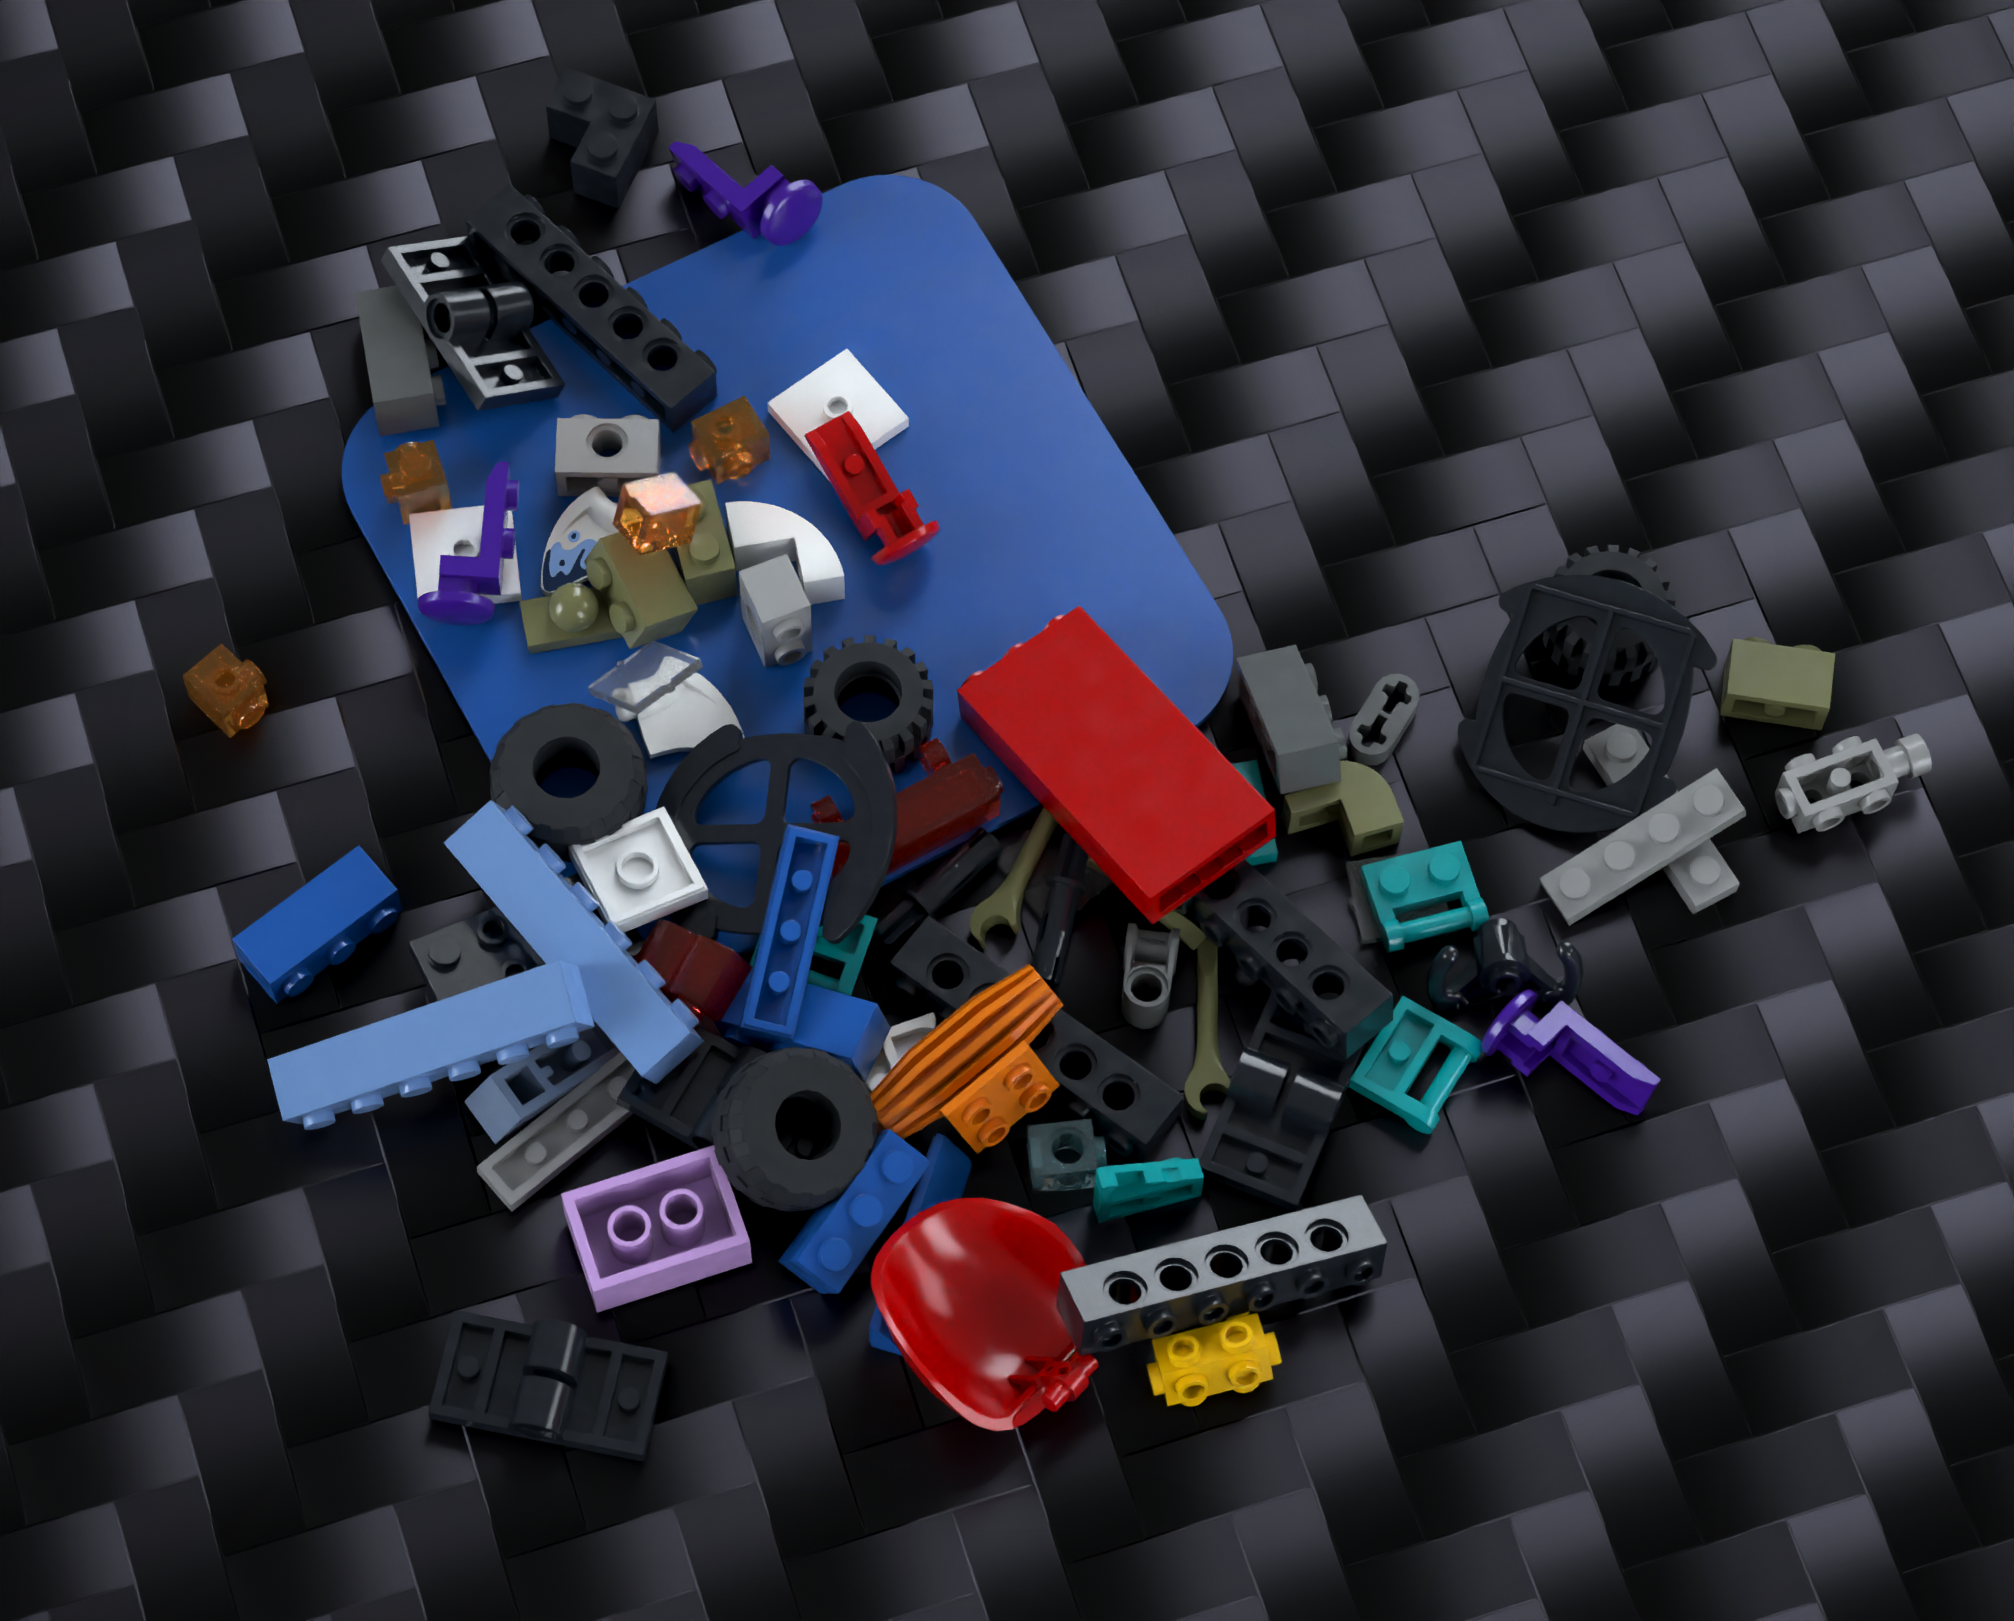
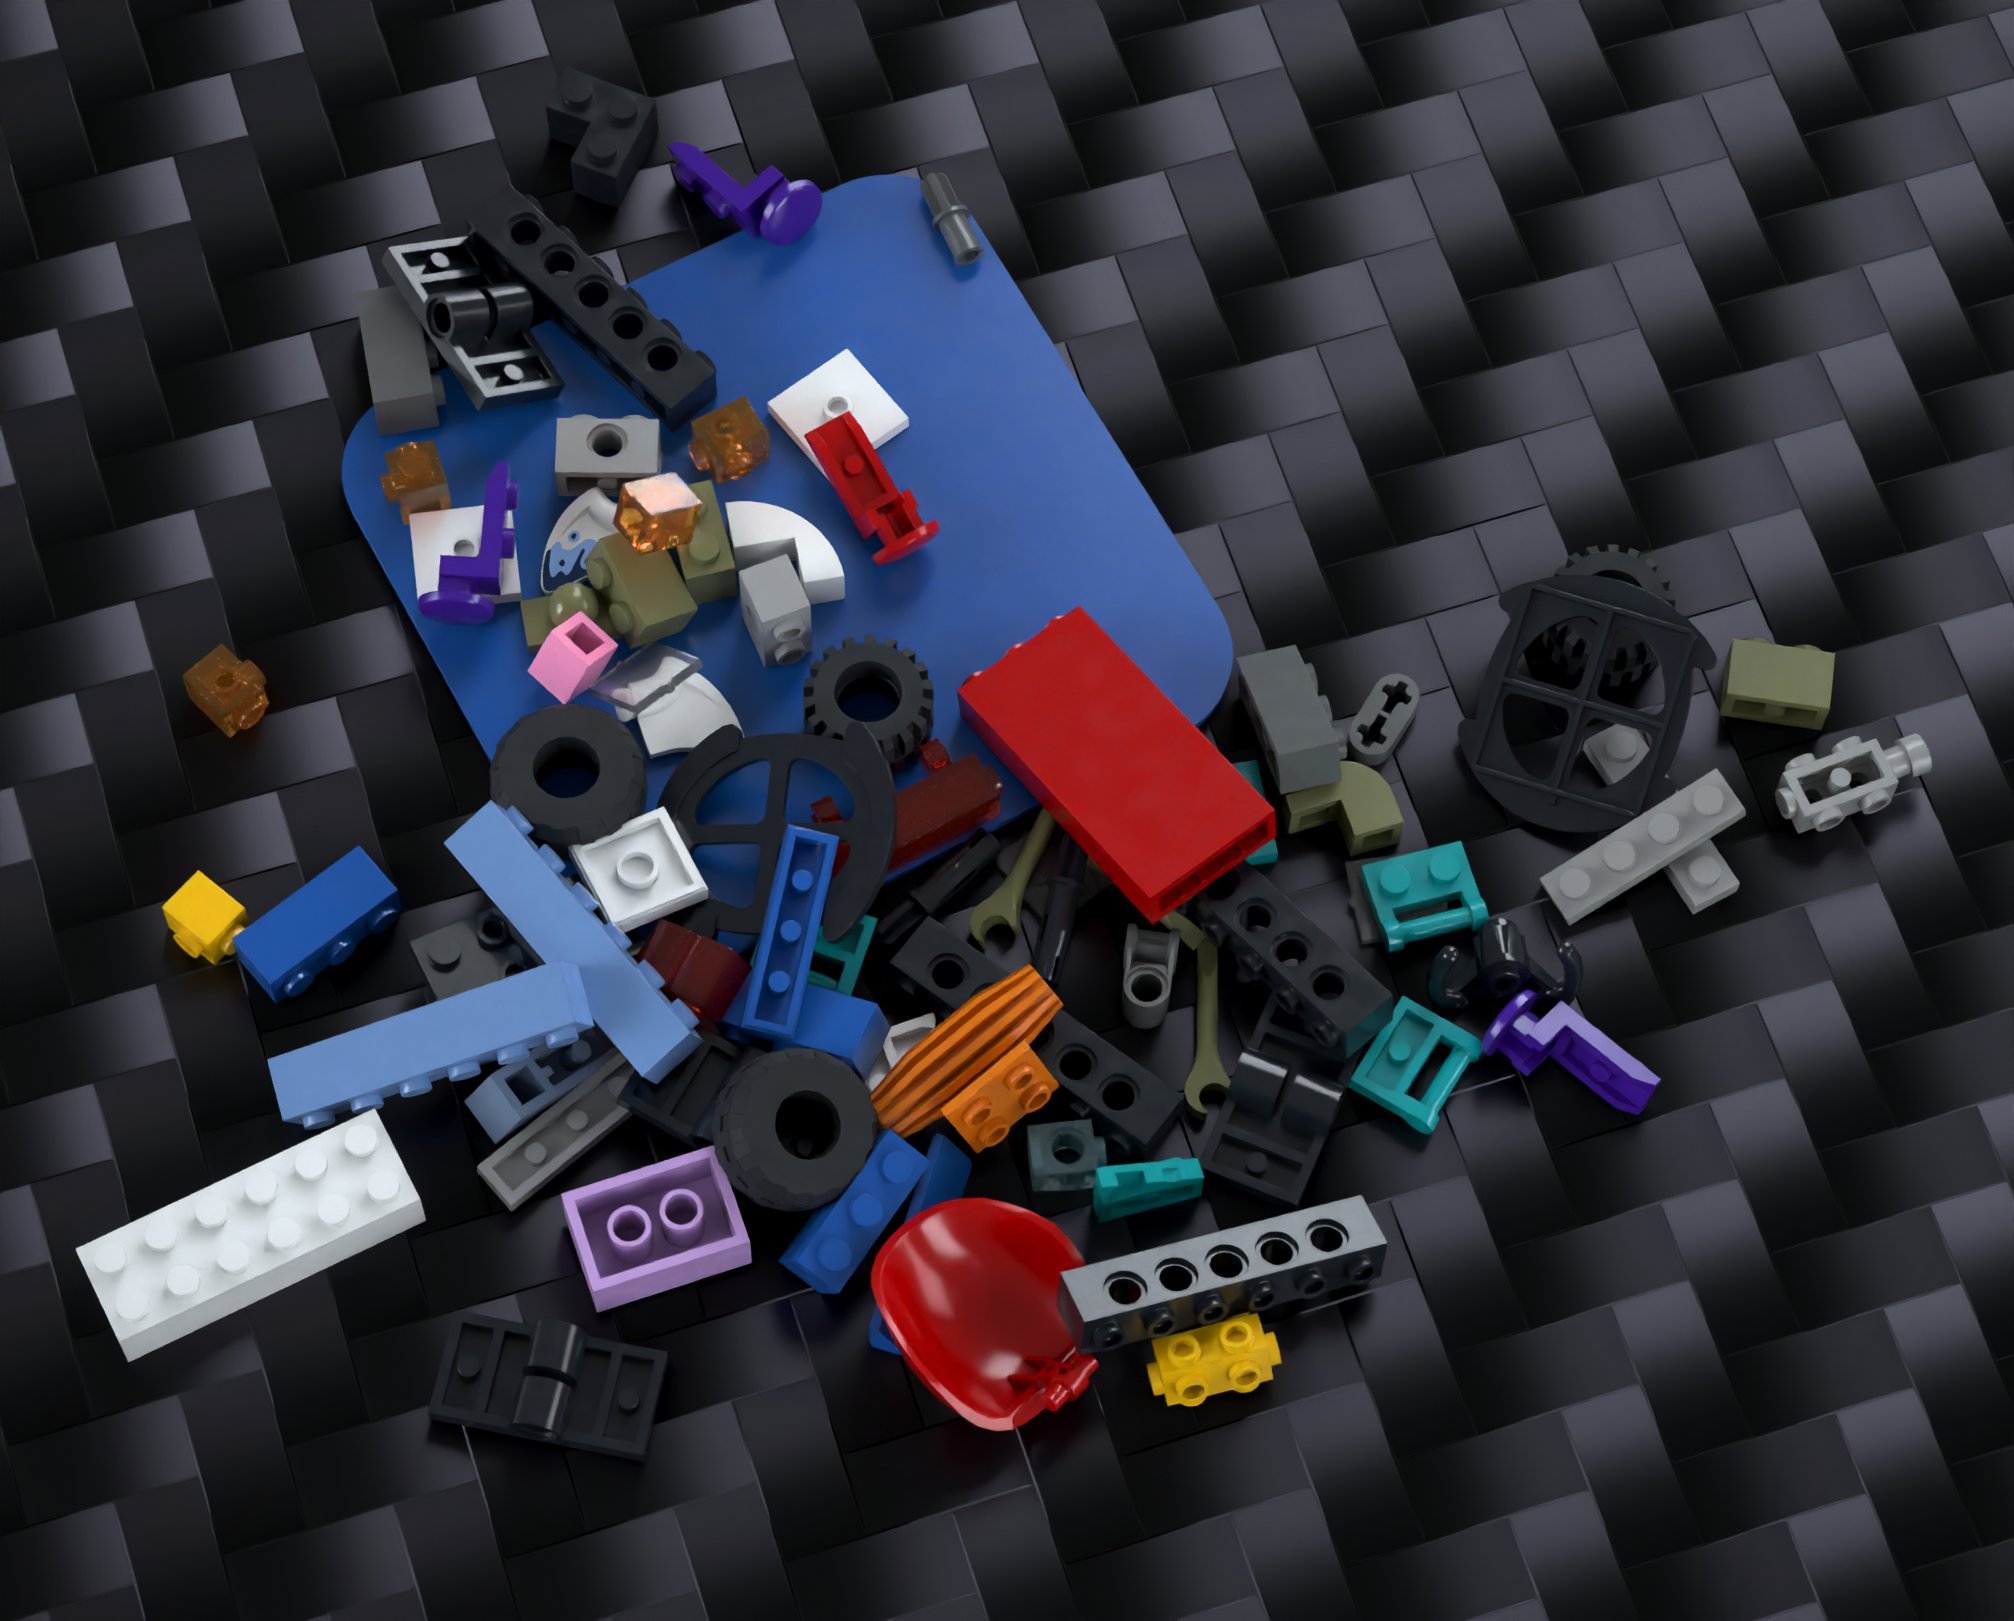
none -> white brick [76,1108,426,1362]
none -> yellow brick [162,870,250,965]
none -> bright pink brick [527,611,618,704]
none -> dark grey axle [920,172,984,266]

